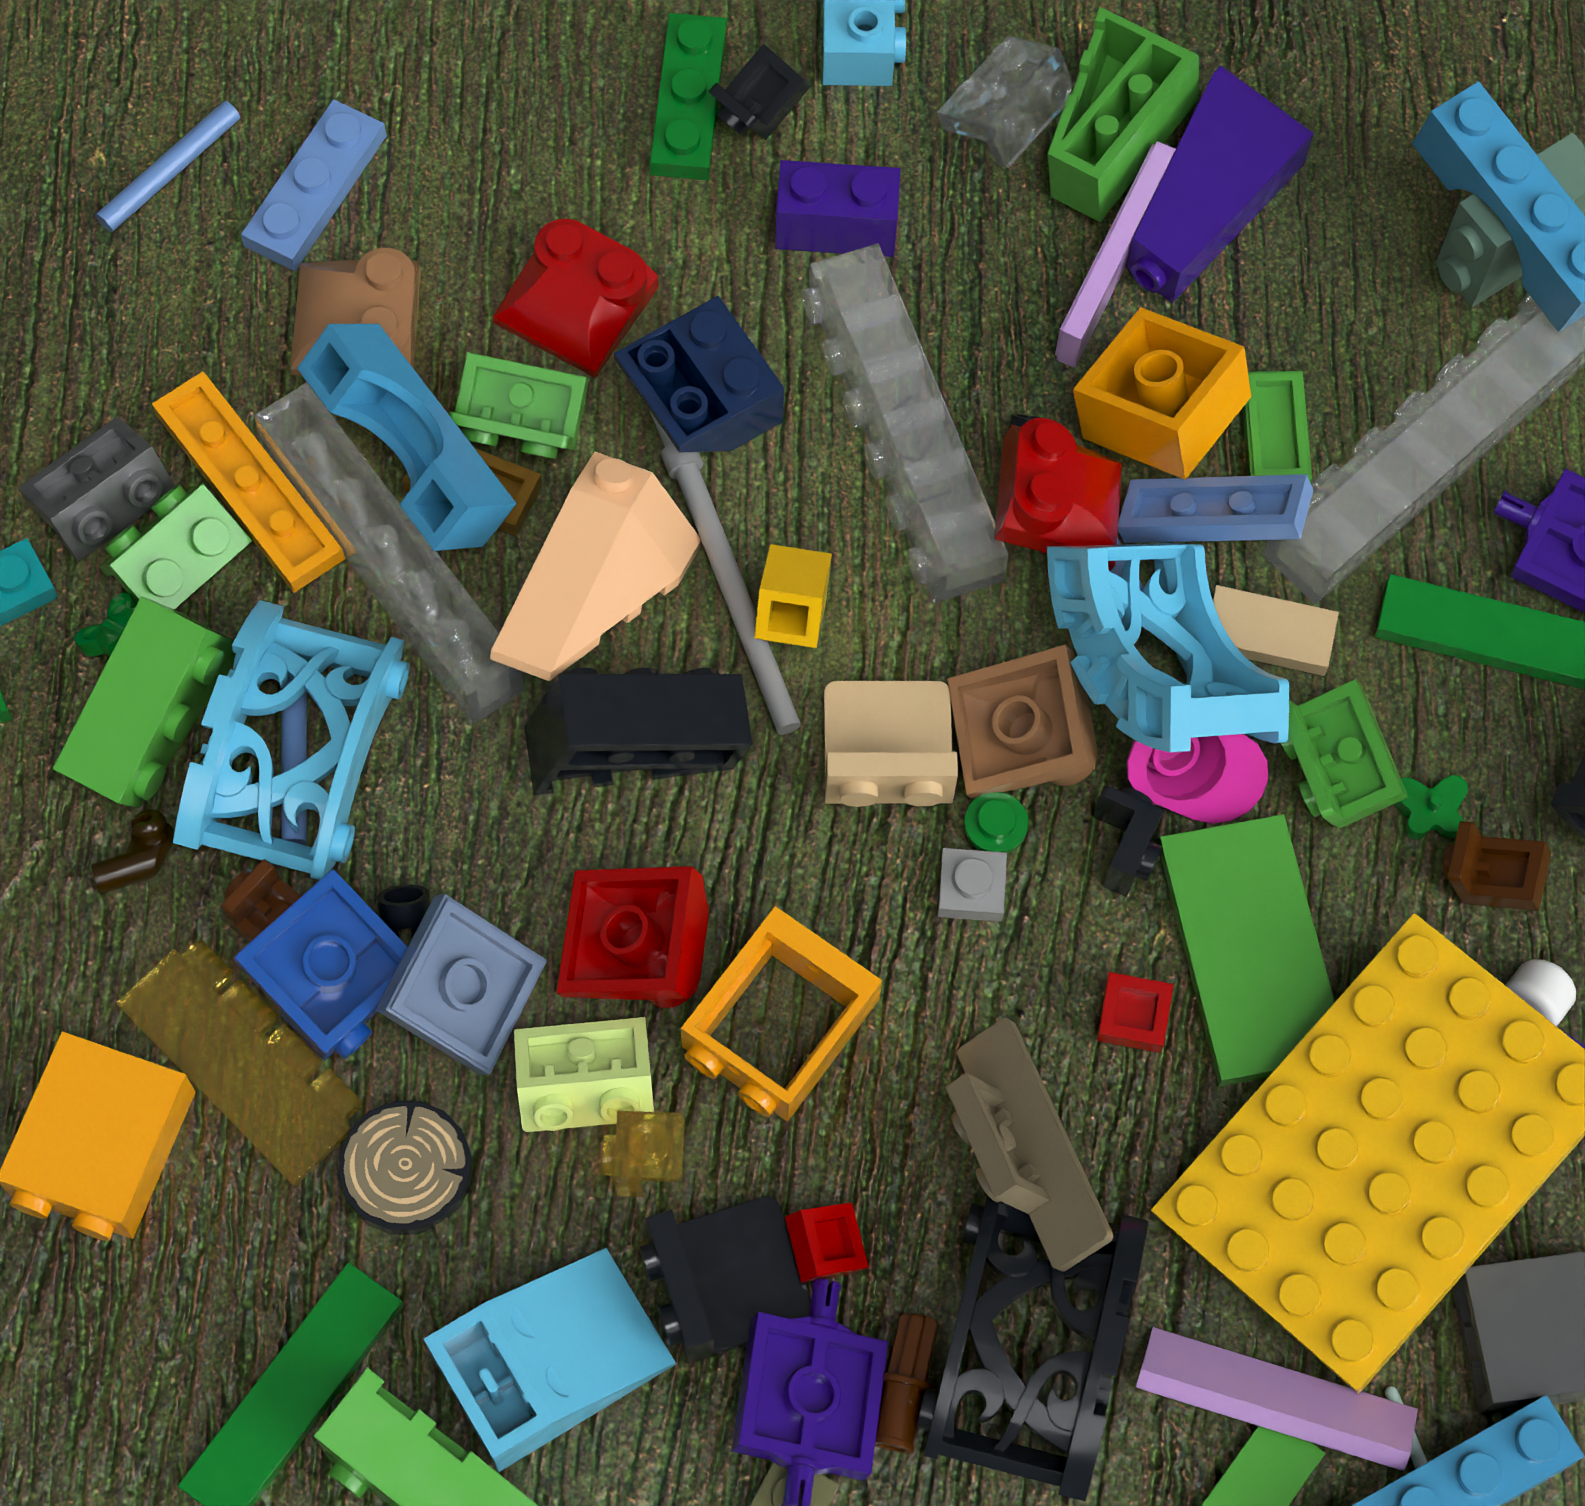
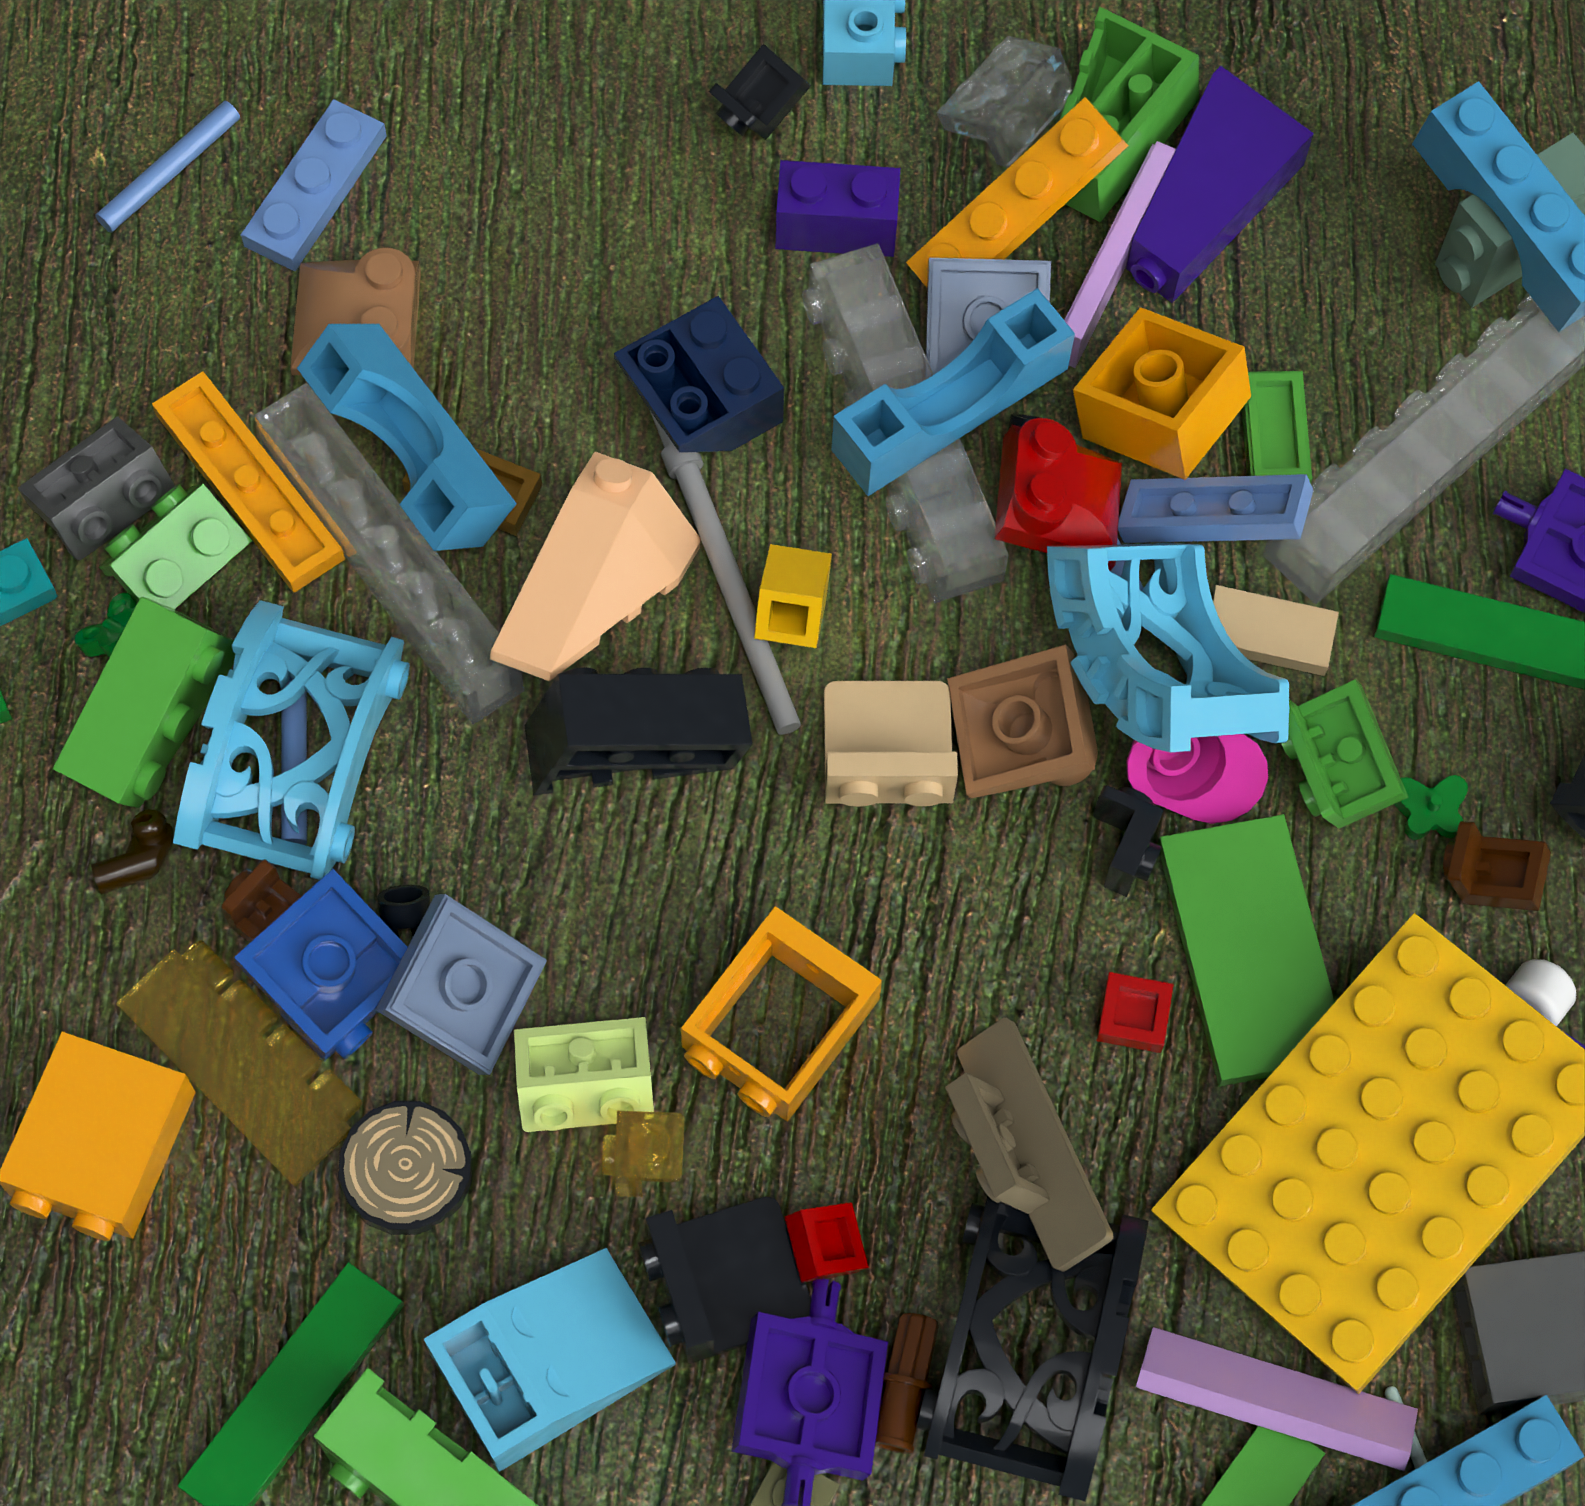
bright green bracket [449,352,590,459] -> none
red slope [493,219,659,378] -> none
red slope [556,866,709,1008] -> none
green plate [650,13,727,181] -> none
light grey plate [938,848,1007,922] -> none
green plate [964,792,1028,853] -> none
none -> dark azure arch [831,288,1075,496]
none -> light orange plate [906,97,1129,287]
none -> sand blue tile [925,258,1051,384]

